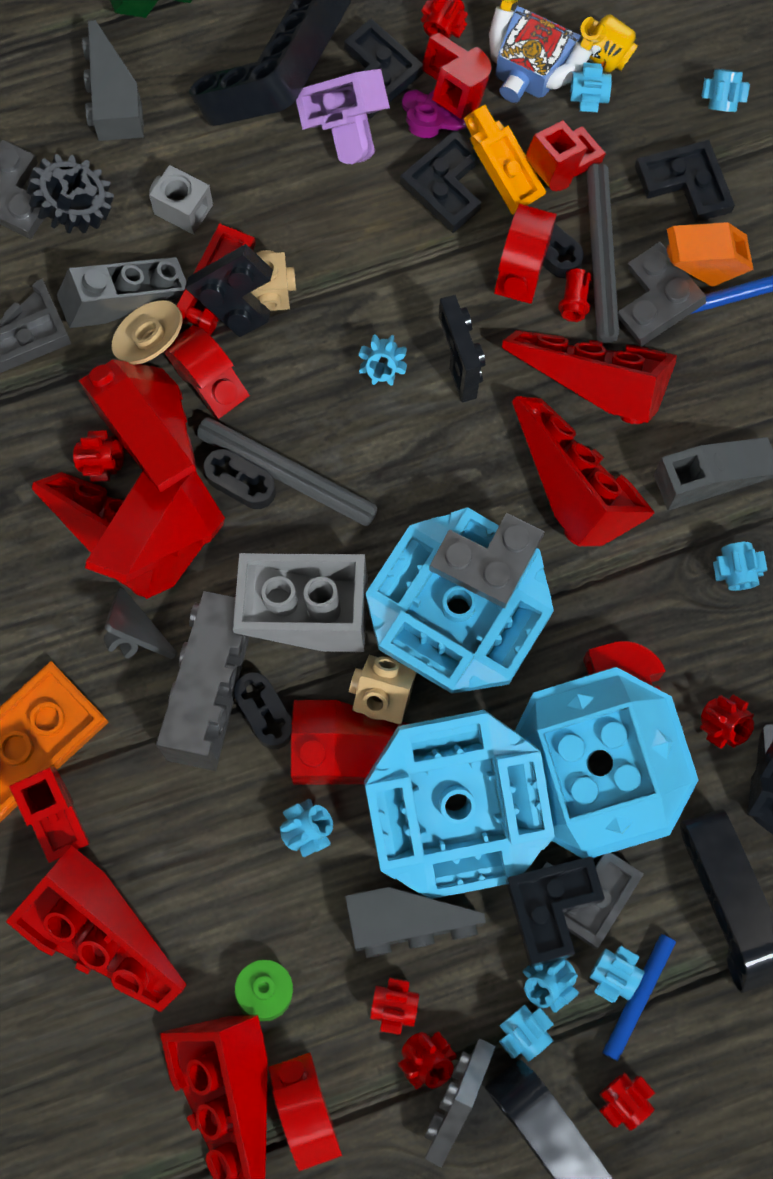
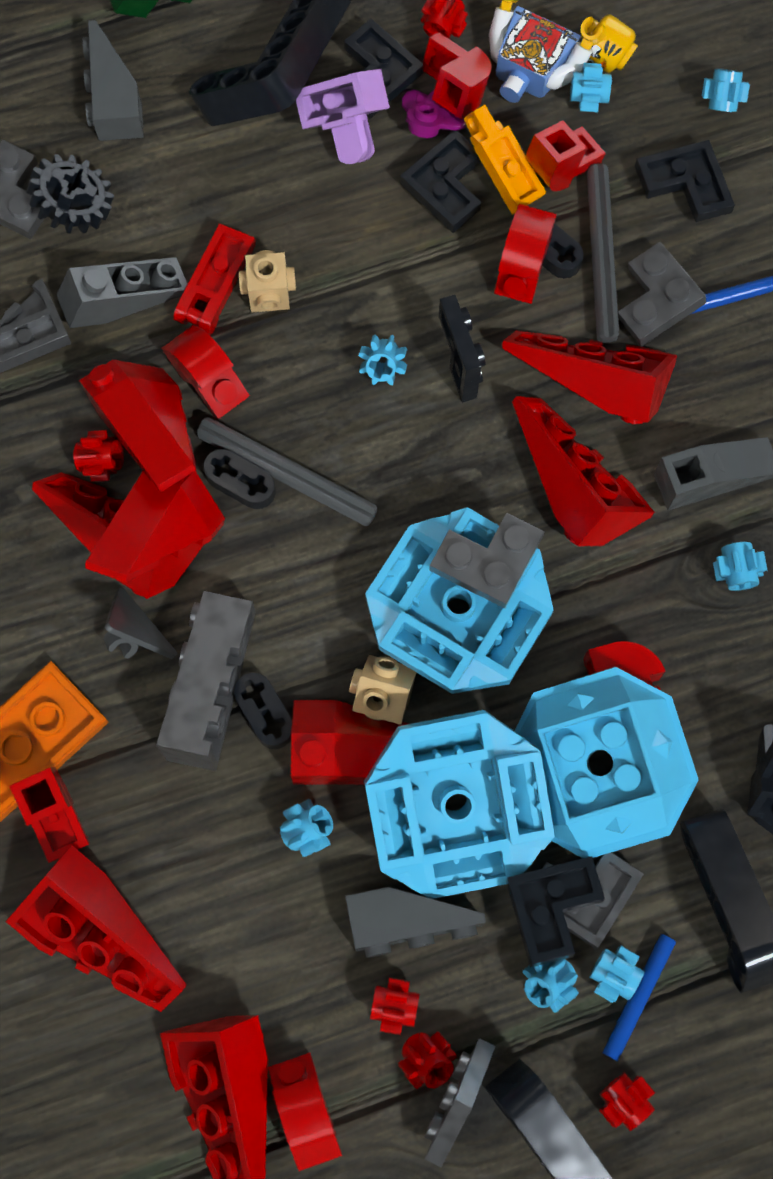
tan dish [111,300,183,365] -> none
light grey brick [149,165,213,235] -> none
black plate [185,244,273,337] -> none
light grey slope [233,553,368,652] -> none
bright green wheel [235,960,293,1021] -> none
medium azure gear [499,1004,554,1062] -> none
red pin [559,269,591,322] -> none
orange slope [667,222,754,287] -> none
red gear [700,694,754,749] -> none

